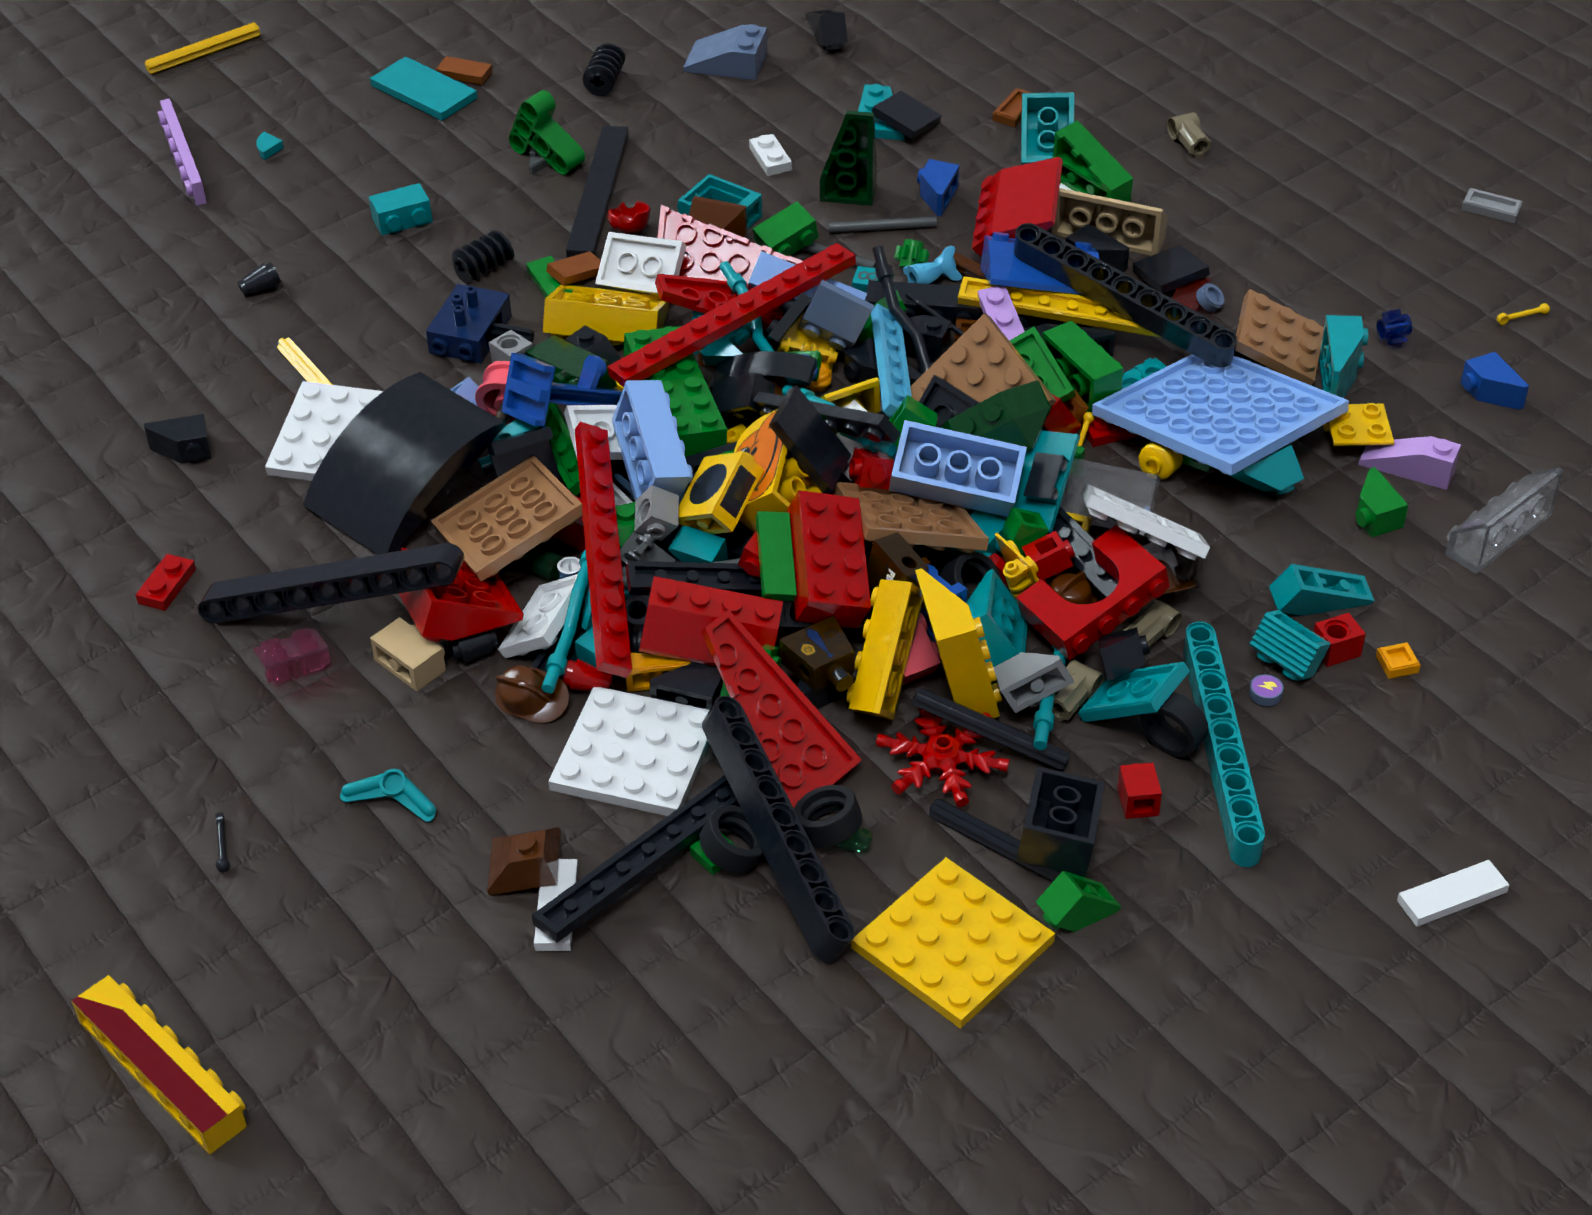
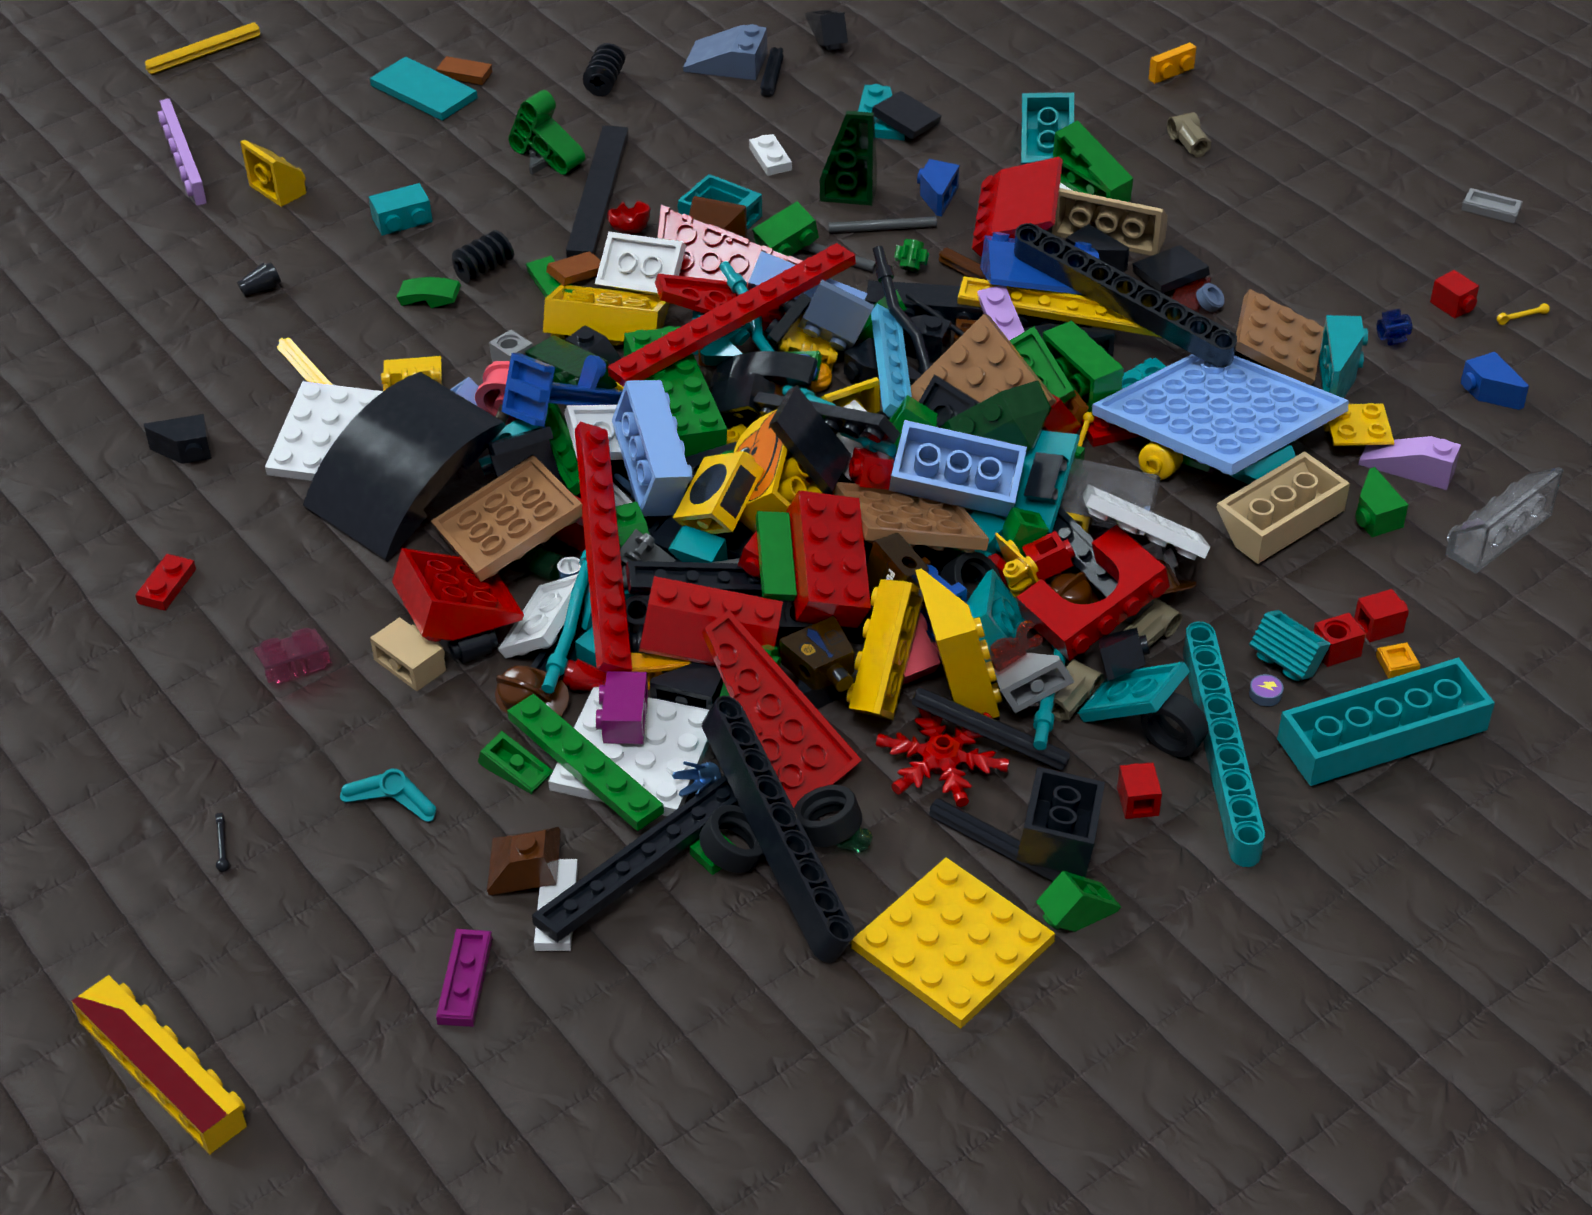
black beam [198,543,464,623] -> none
teal tile [256,132,284,160] -> none
dark blue piece [426,284,535,364] -> none
light grey brick [634,485,679,541] -> none
teal tile [852,266,878,292] -> none
medium azure animal [903,245,962,284] -> none
dark orange tile [992,88,1032,128] -> none
teal slope [1269,564,1375,616] -> none
white tile [1397,860,1509,927] -> none
none -> yellow slope [240,140,306,207]
none -> yellow hinge [381,356,442,391]
none -> green slope [396,277,461,308]
none -> magenta tile [436,929,493,1027]
none -> green slope [478,731,553,794]
none -> green plate [507,694,664,831]
none -> magenta brick [596,671,649,744]
none -> flat silver piece [672,761,721,796]
none -> black axle [760,47,784,97]
none -> clear red plate [987,620,1043,672]
none -> light orange plate [1148,42,1196,84]
none -> tan slope [1217,451,1350,564]
none -> teal brick [1277,657,1495,786]
none -> red brick [1354,589,1409,643]
none -> red brick [1430,270,1479,319]

